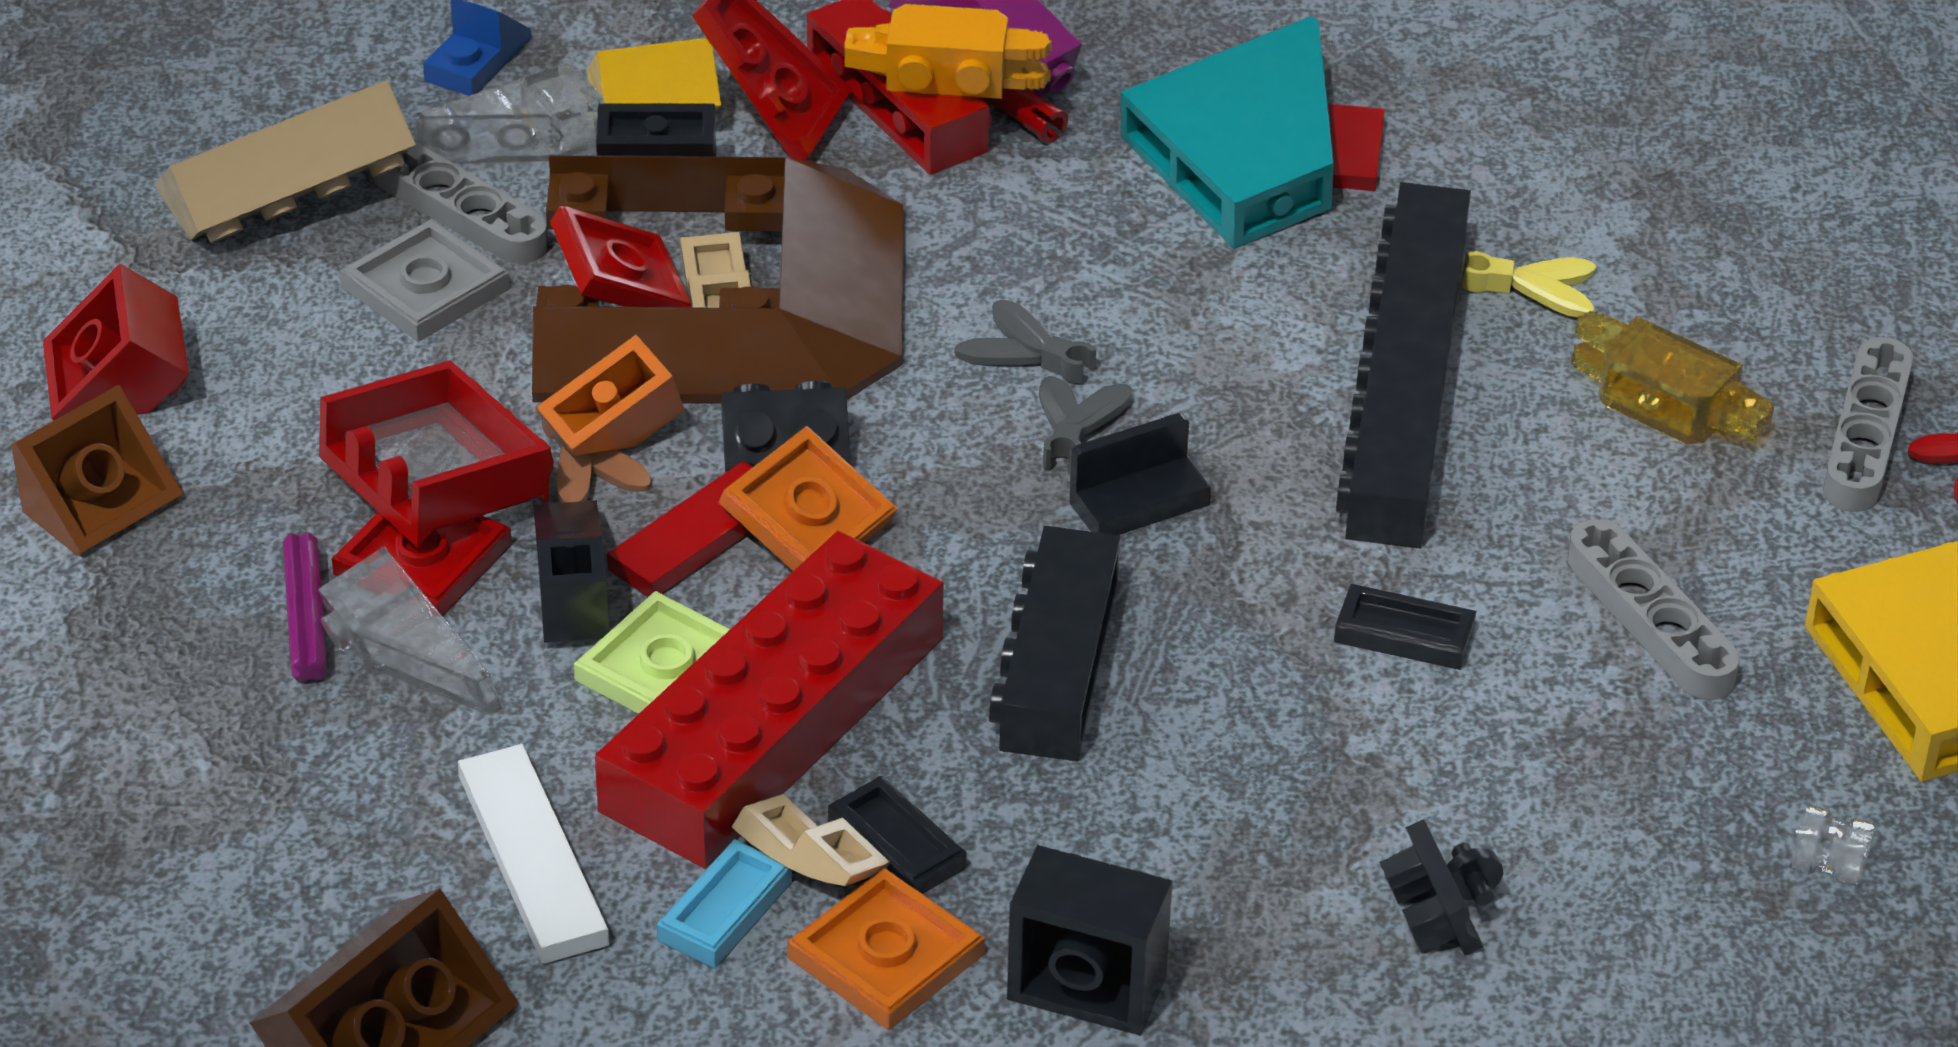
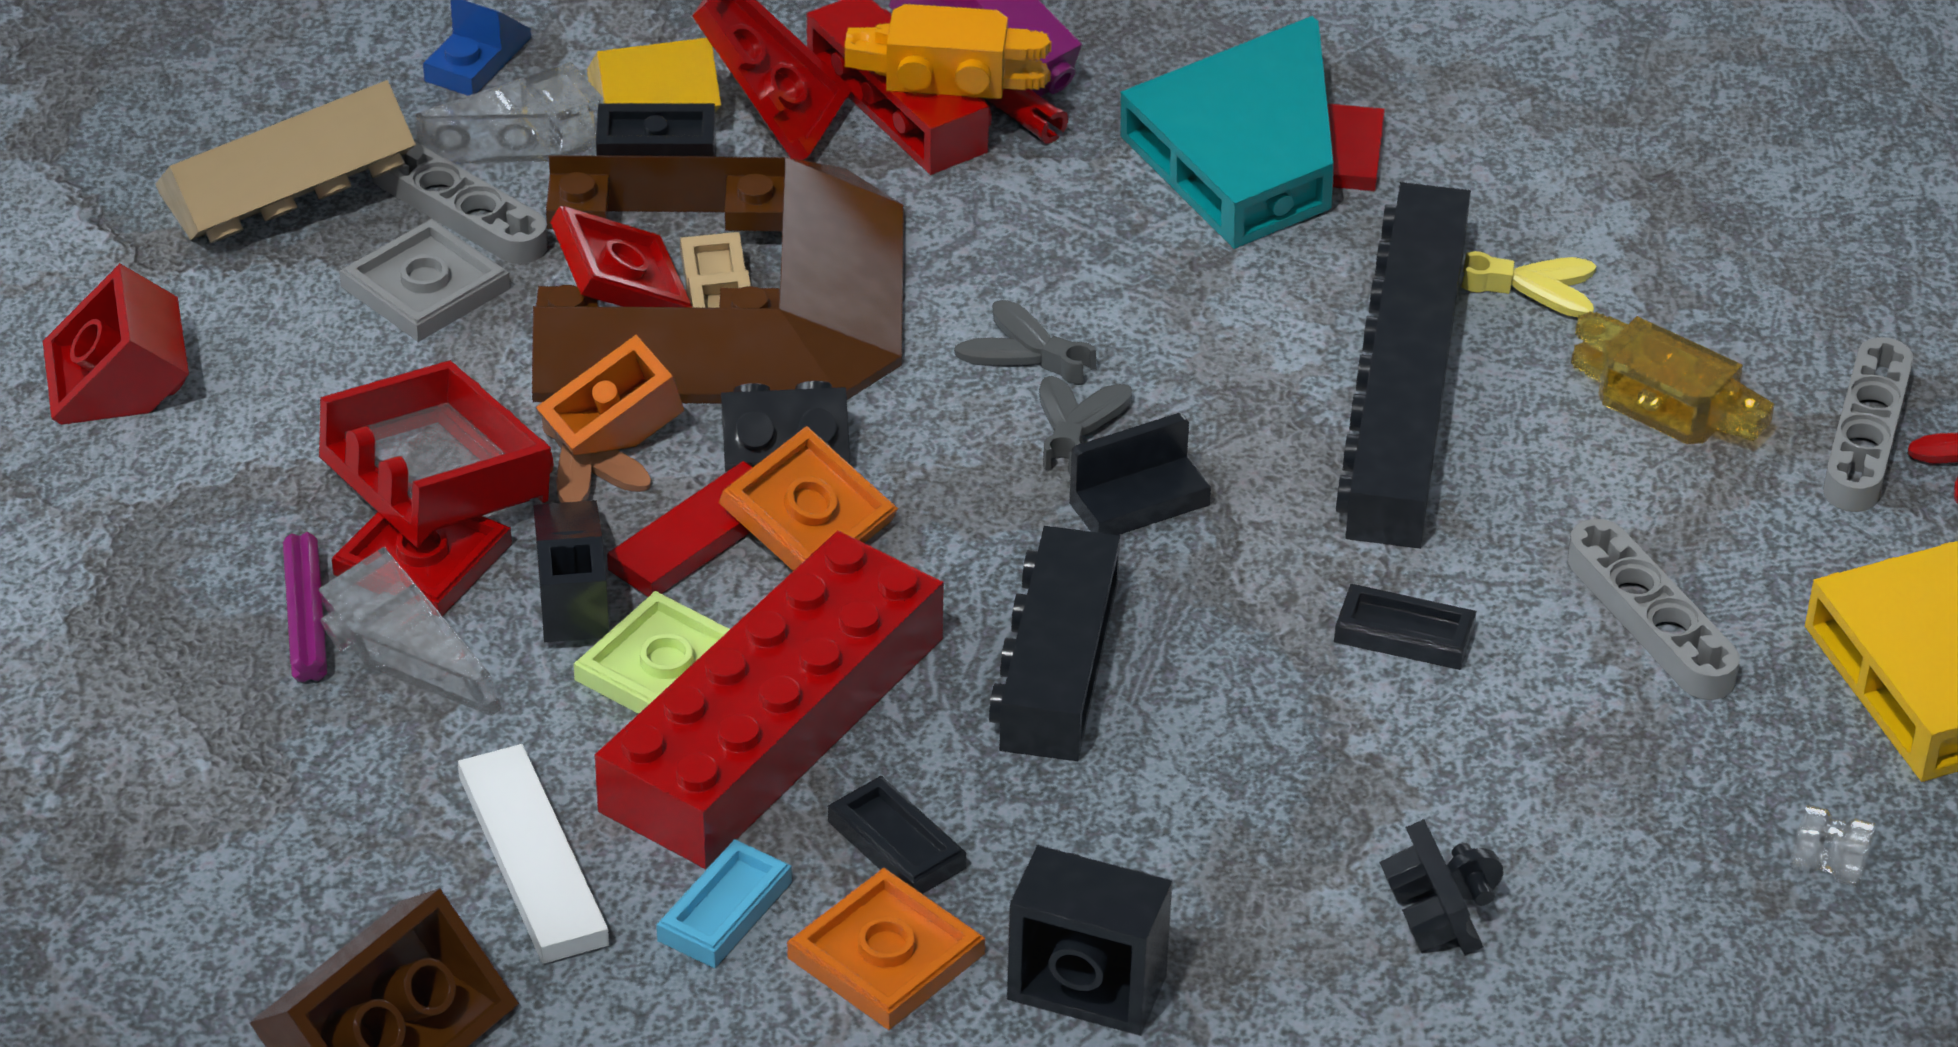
dark orange slope [11,384,183,555] -> none
tan slope [732,794,890,886] -> none

